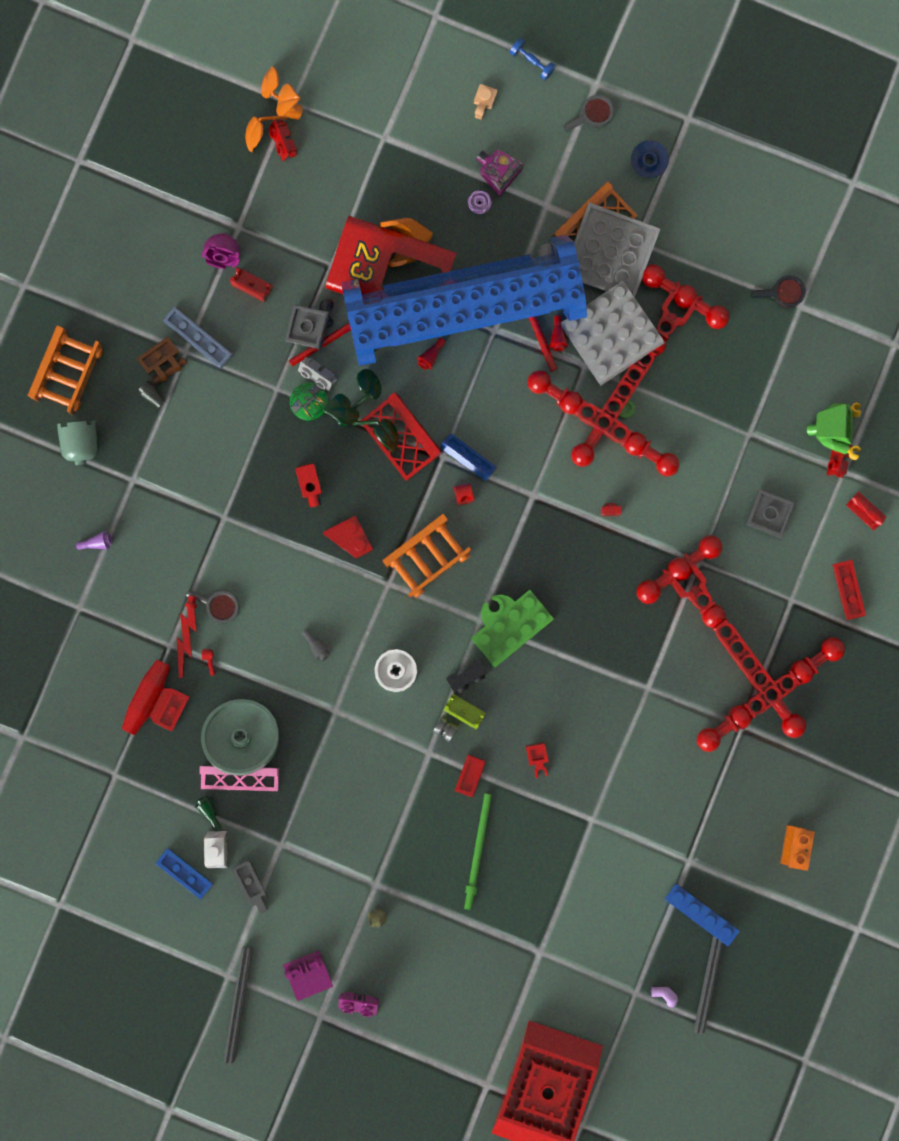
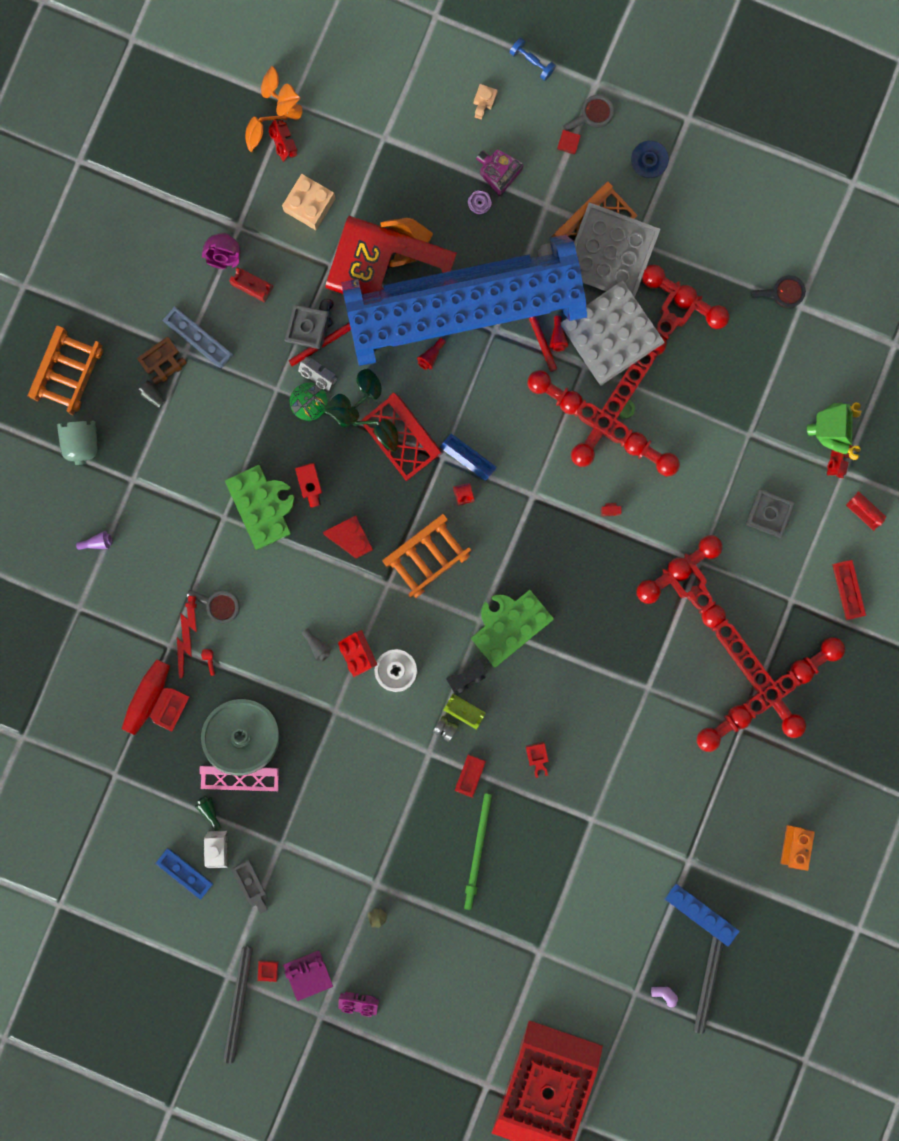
none -> bright green plate [225,465,295,550]
none -> red tile [257,960,279,982]
none -> light nougat brick [282,174,336,230]
none -> red plate [338,630,378,677]
none -> red tile [557,130,581,155]

